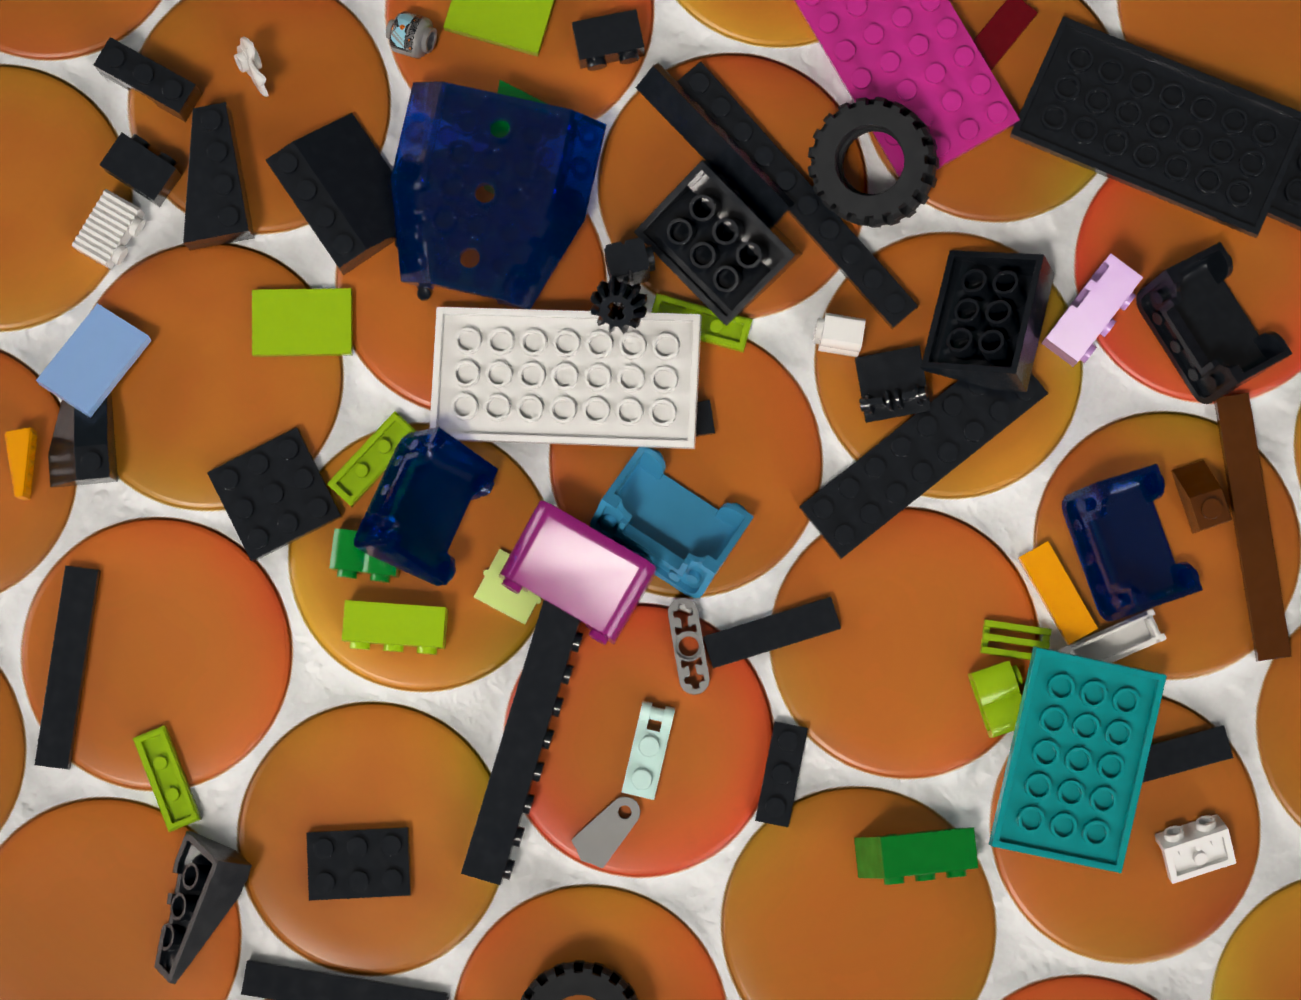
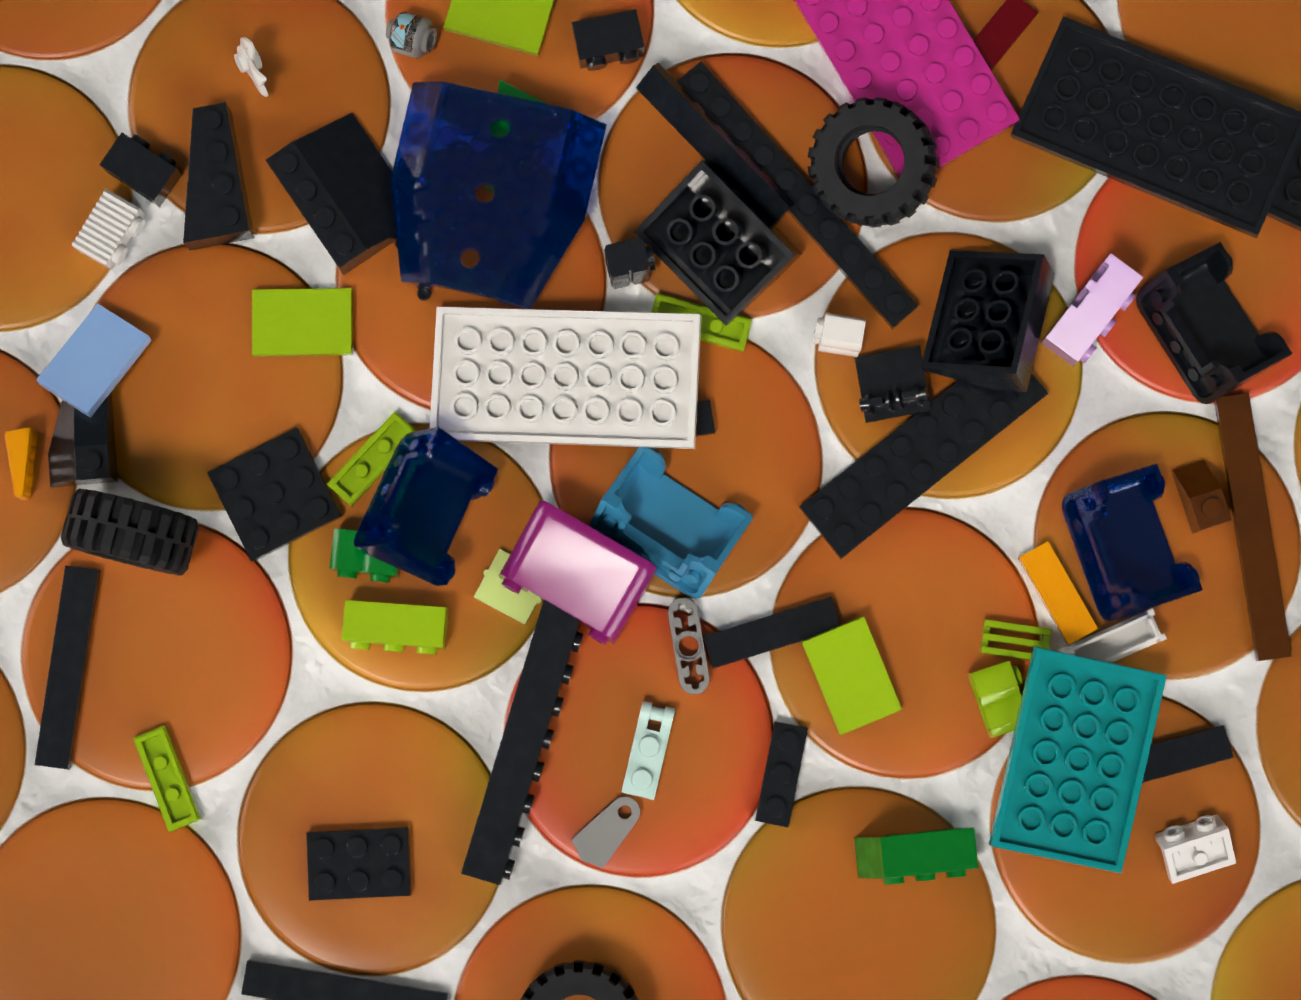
black arch [93,37,202,122] -> none
black wedge [154,831,252,984] -> none
black gear [590,275,647,334] -> none
none -> black tyre [61,489,199,576]
none -> lime tile [801,616,902,735]

